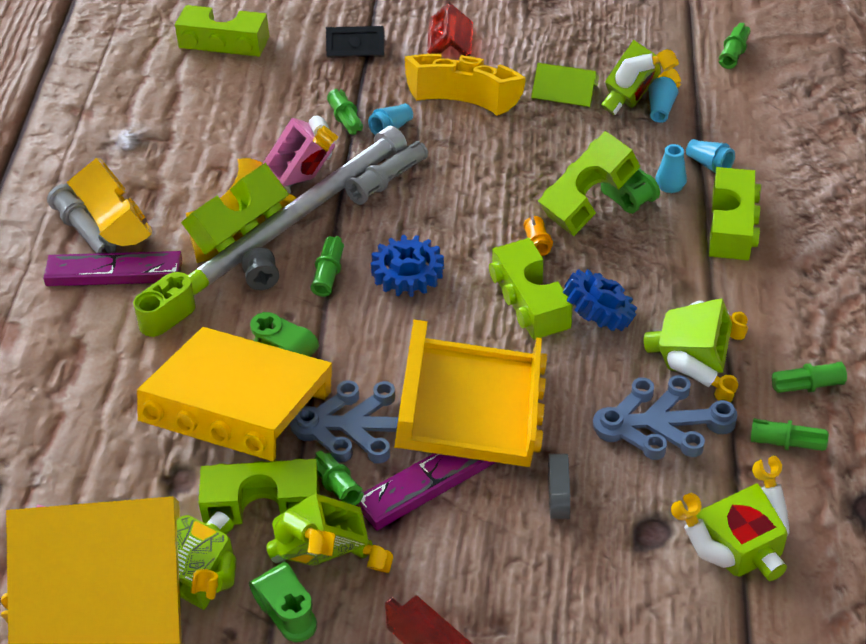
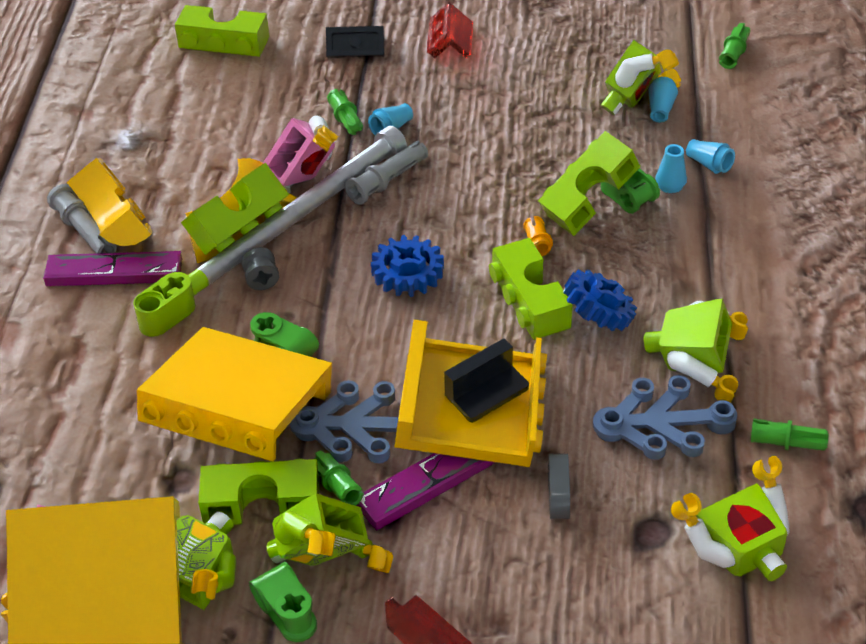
bright green axle [310,236,344,297] -> none
yellow brick [405,54,526,116] -> none
lime panel [531,63,599,107] -> none
lime arch [709,167,761,260] -> none
bright green axle [772,362,847,393] -> none
none -> black panel [444,338,529,422]

